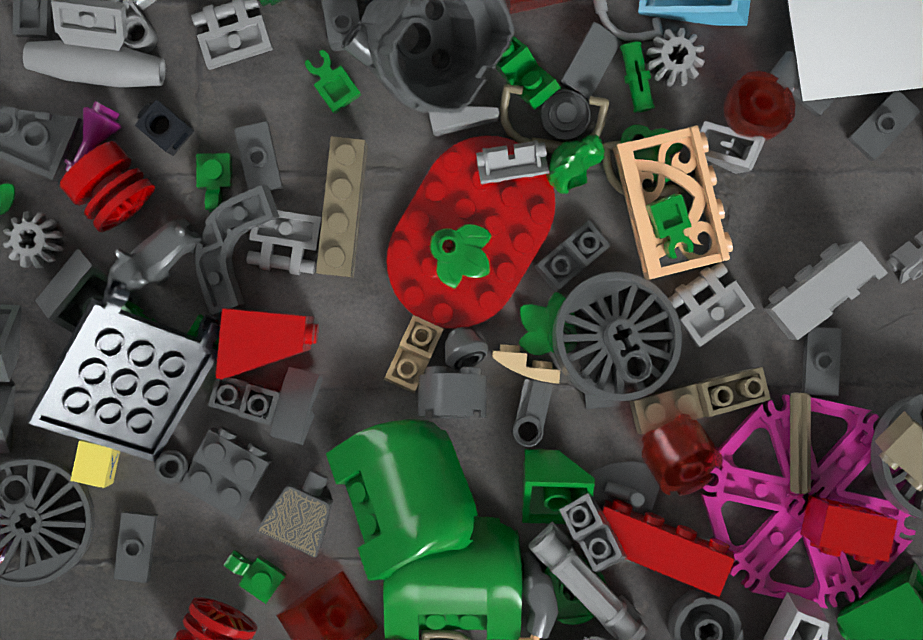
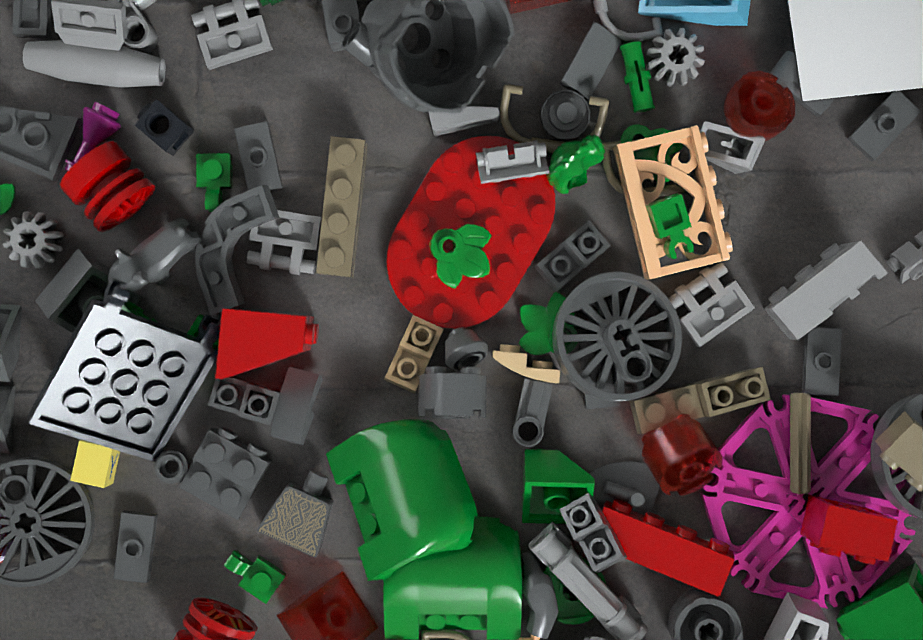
green plate [305,50,361,114] -> none
green slope [495,36,560,110] -> none

